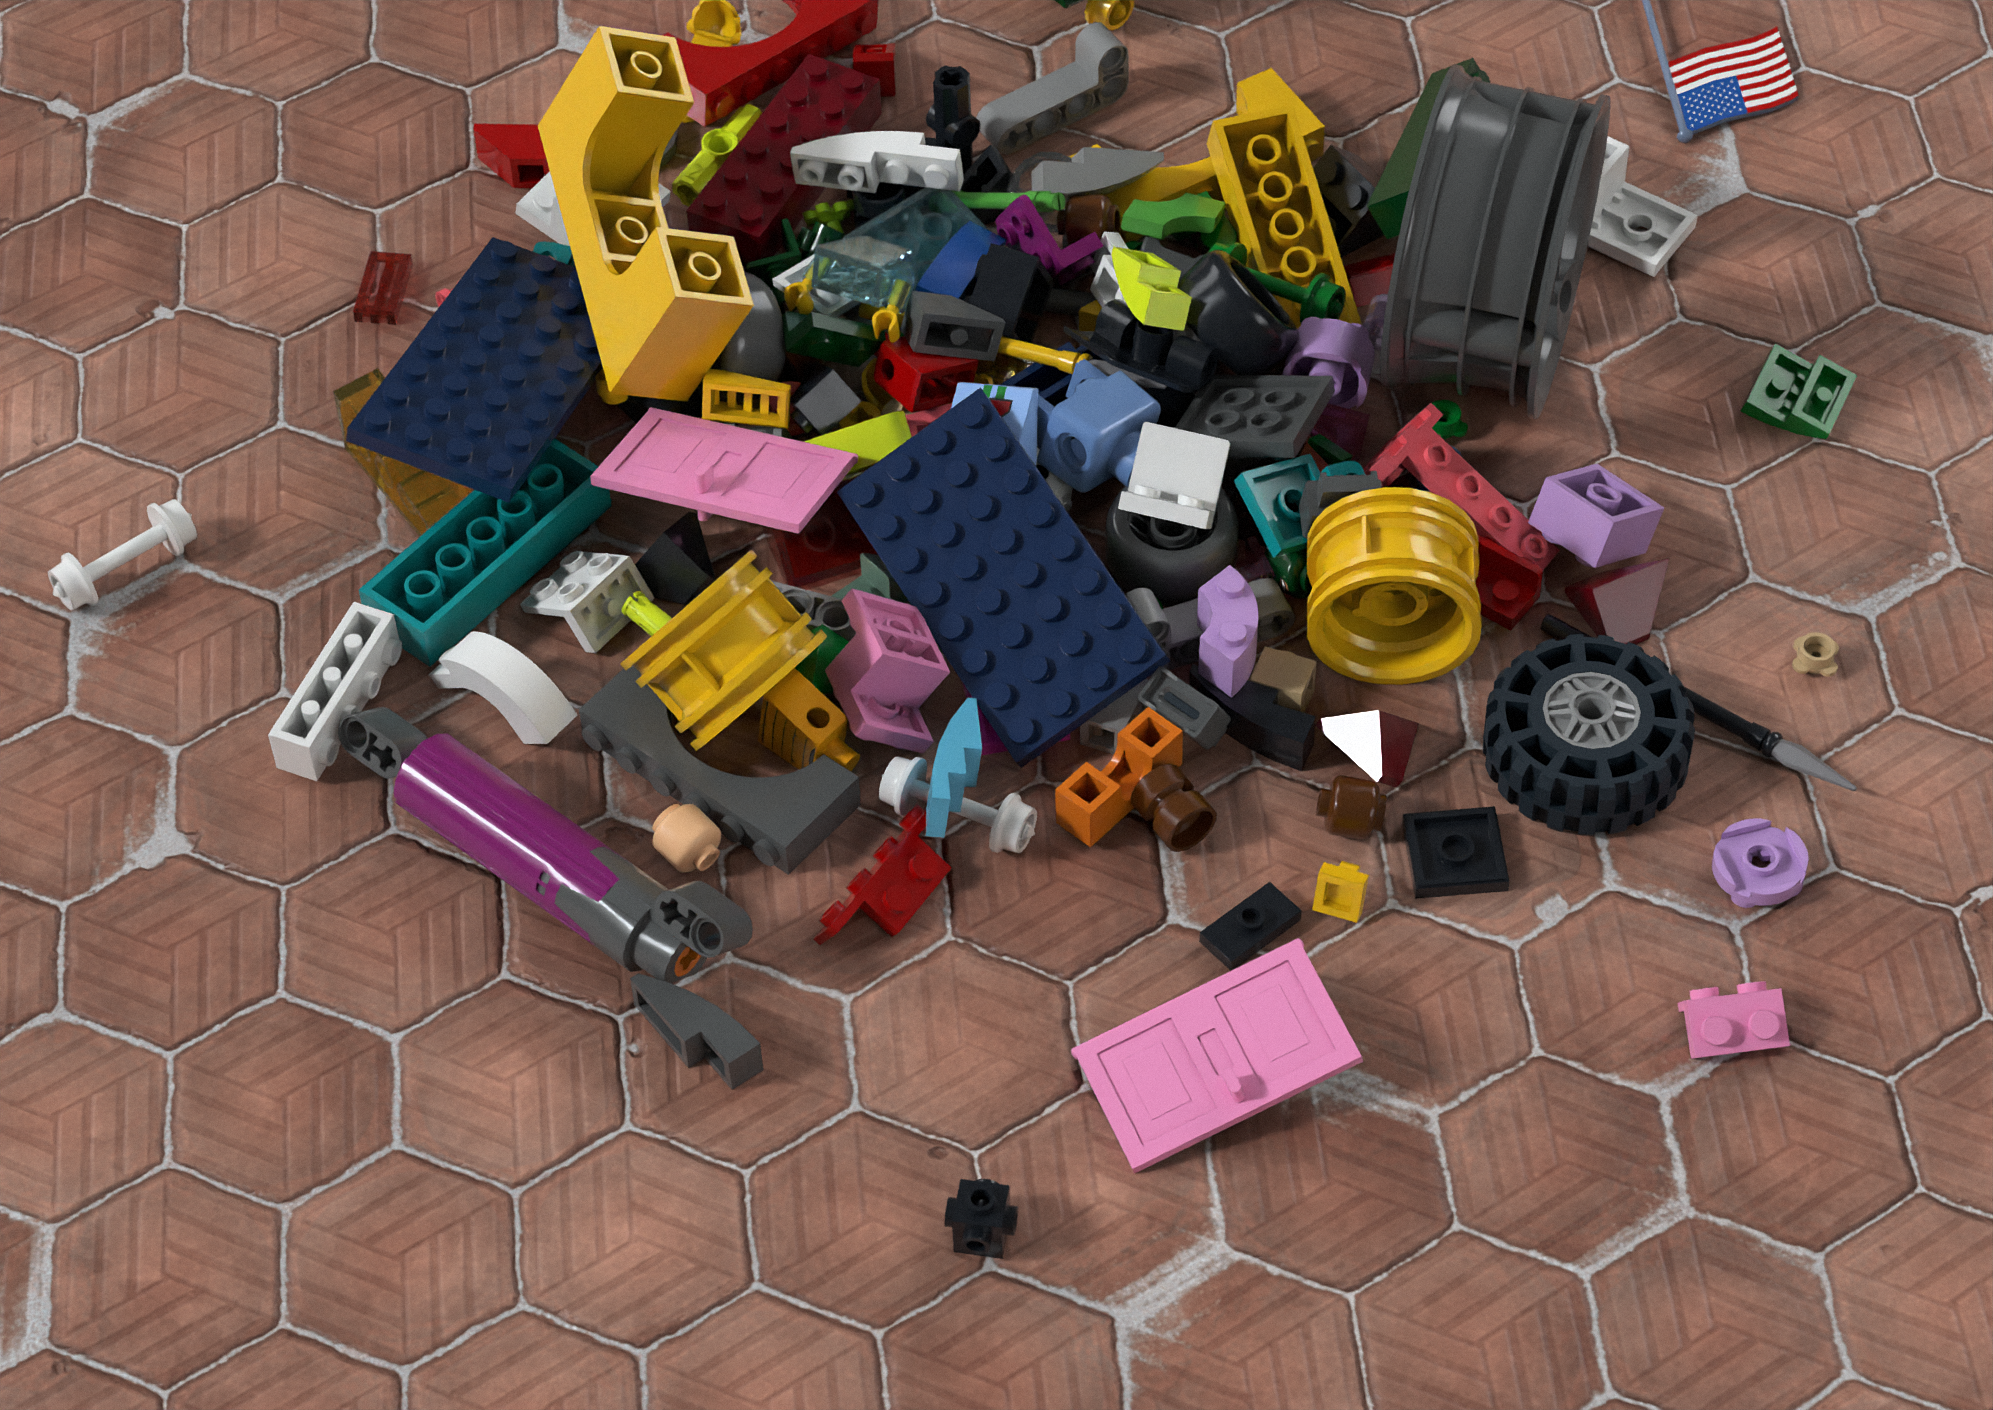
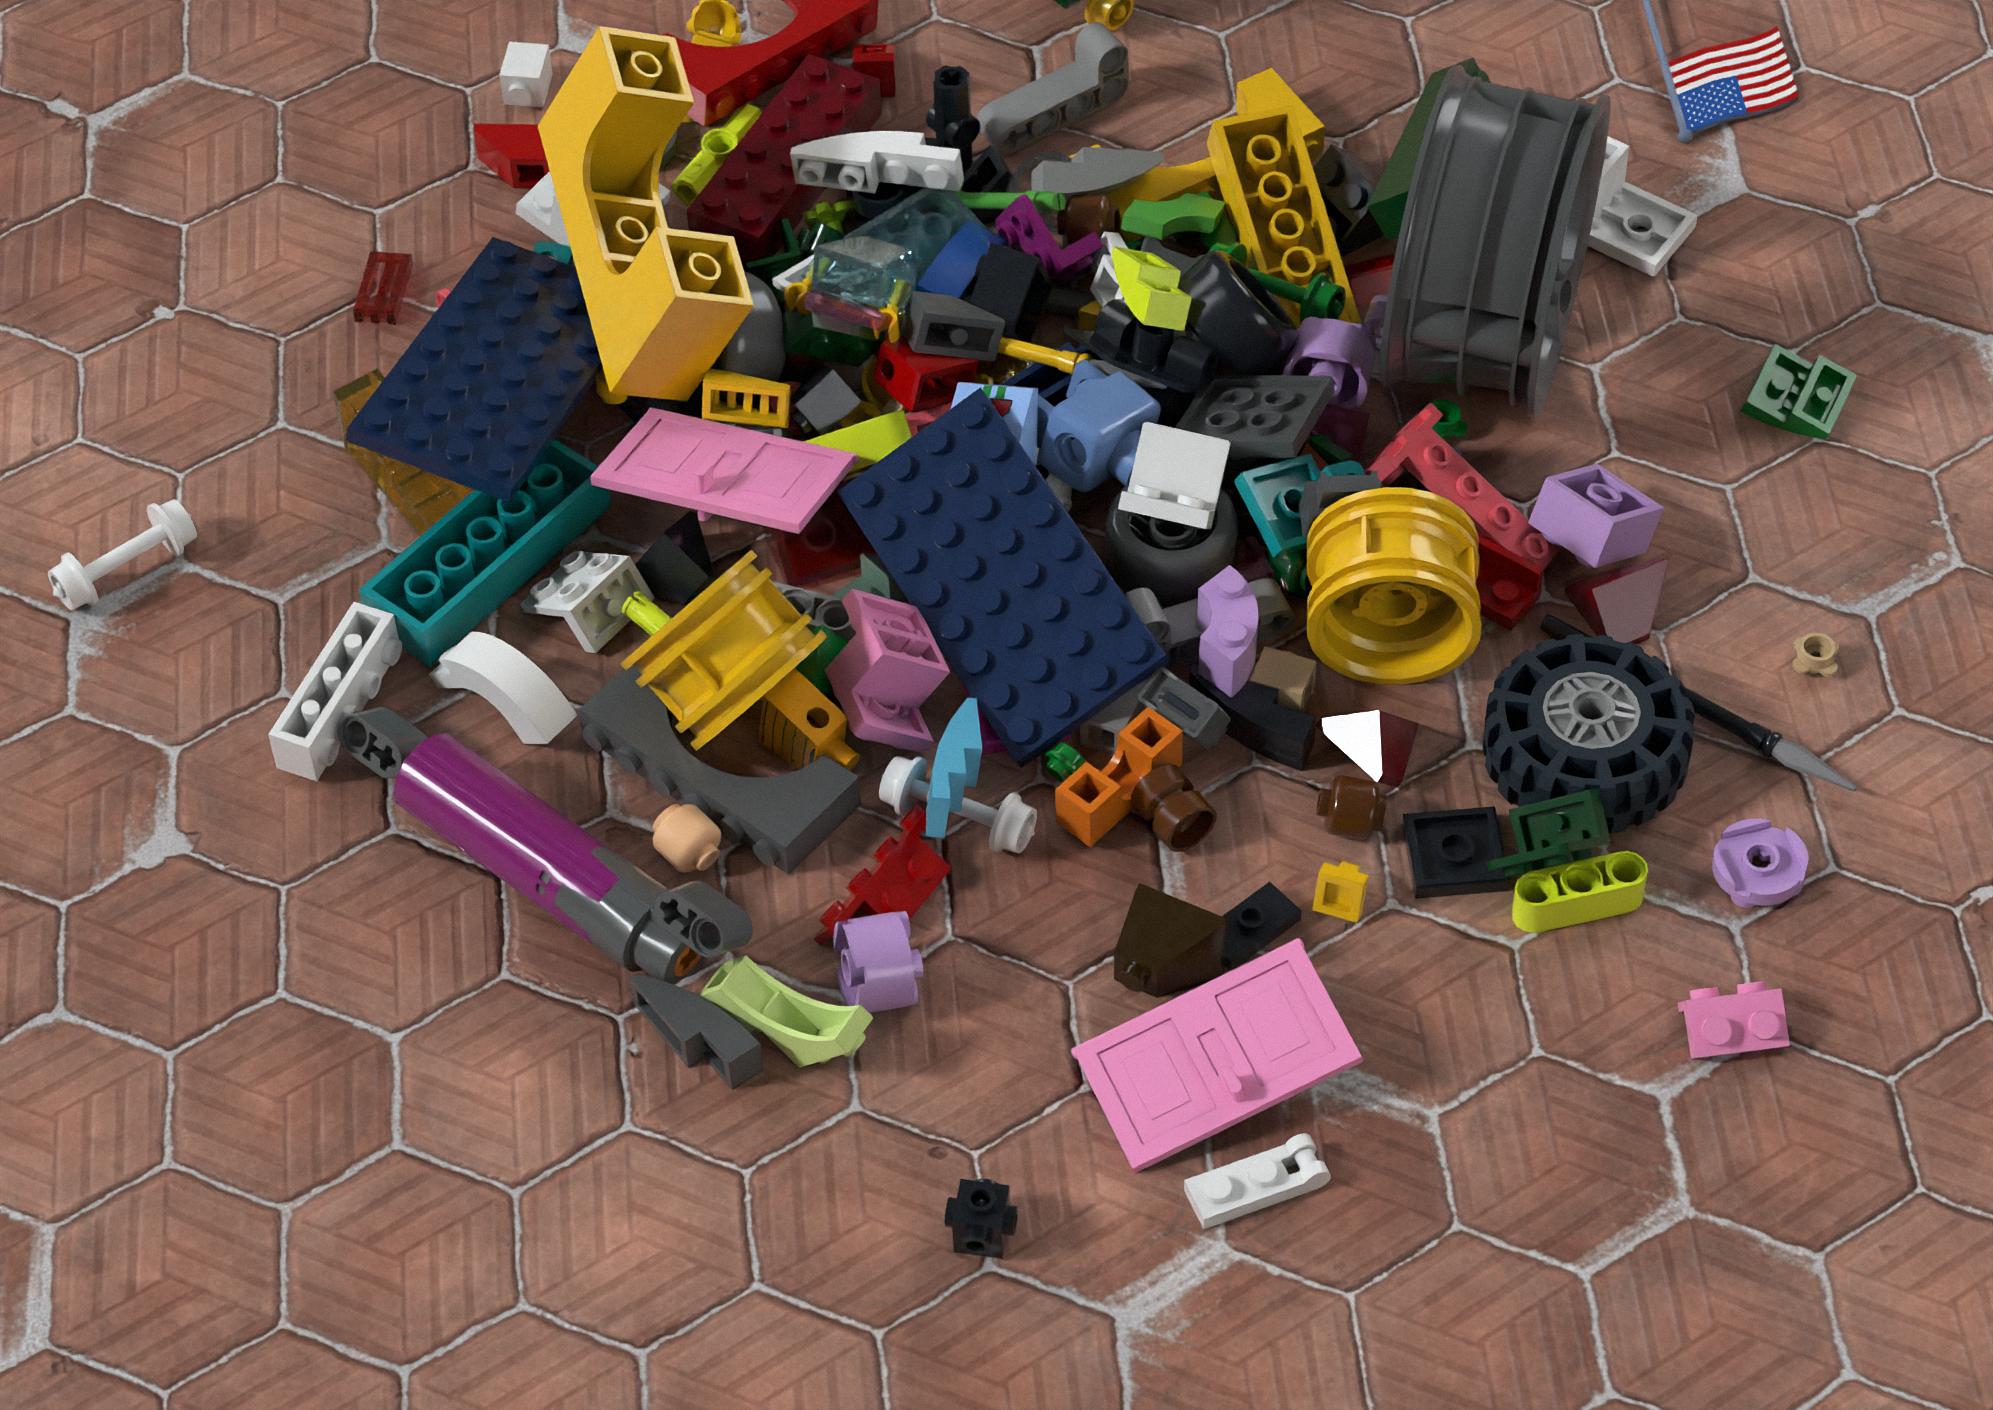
none -> white brick [499,42,553,108]
none -> yellowish green arch [698,955,874,1068]
none -> clear pink tile [804,288,885,330]
none -> lavender brick [833,911,923,1013]
none -> green plate [1044,742,1086,783]
none -> dark brown slope [1114,883,1226,997]
none -> white plate [1184,1133,1331,1229]
none -> dark green bracket [1486,788,1611,877]
none -> neon yellow beam [1512,851,1648,933]

